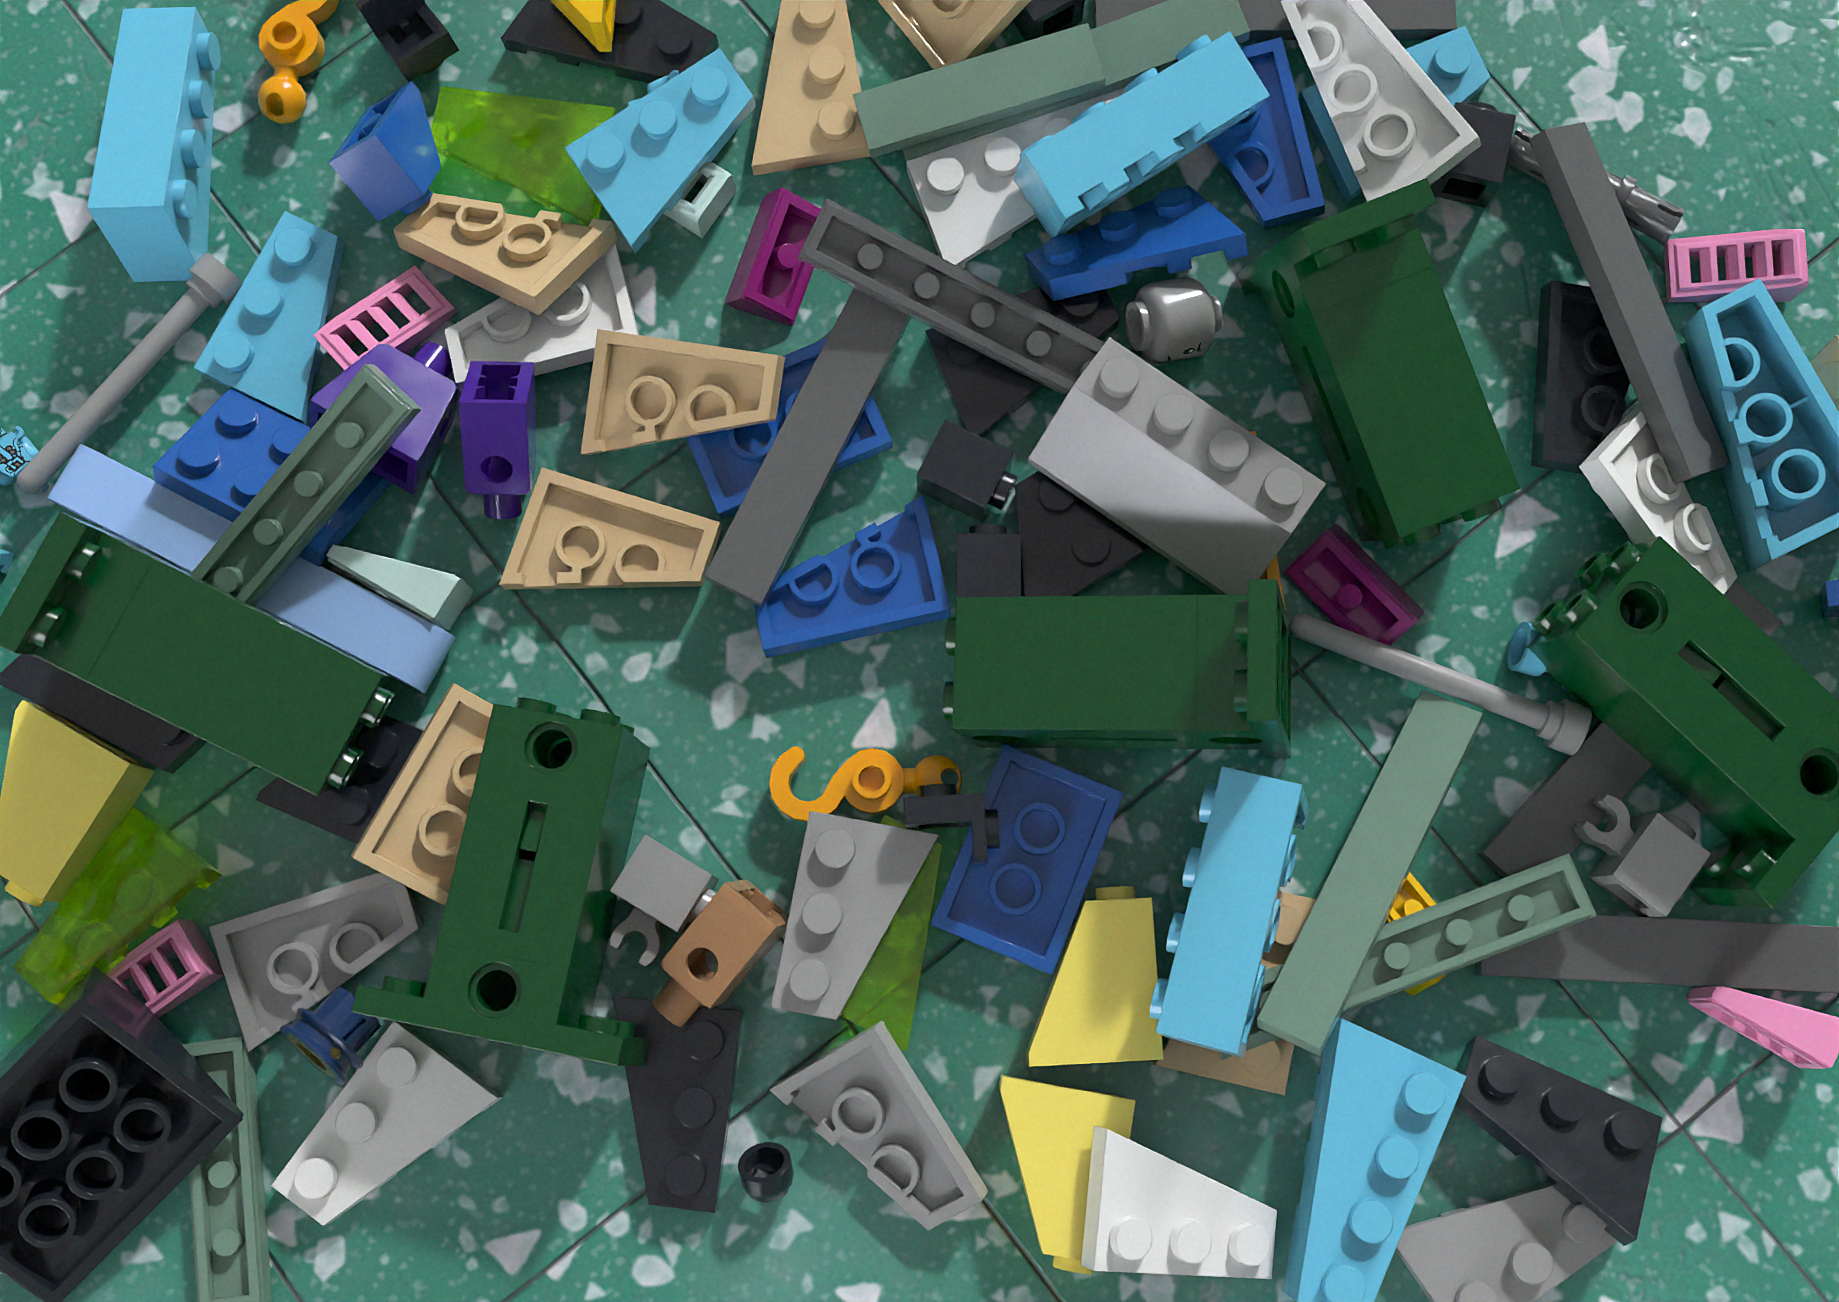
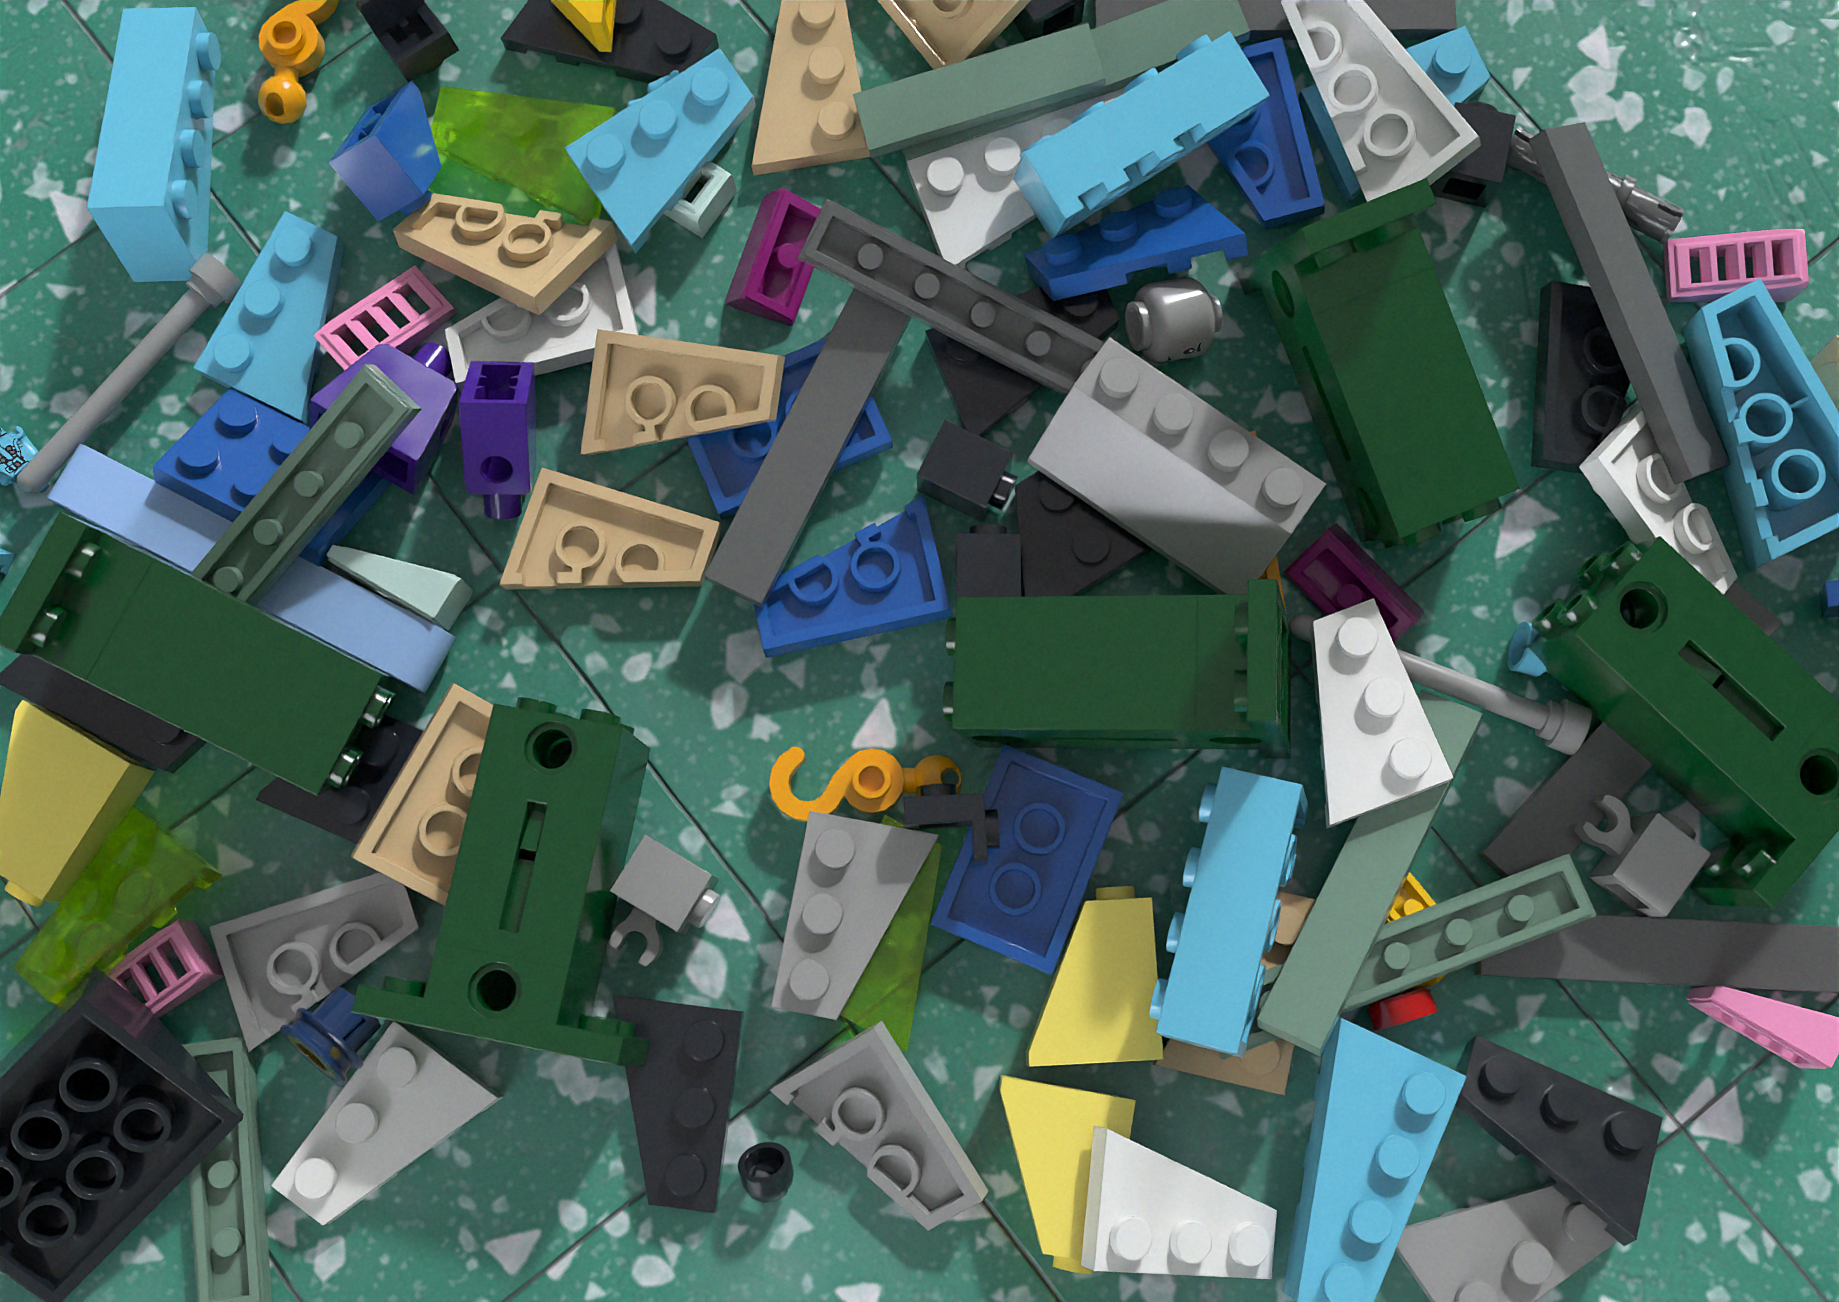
medium nougat torso [652,879,789,1027] -> none
none -> white wing [1310,598,1454,829]
none -> red tile [1366,987,1438,1031]

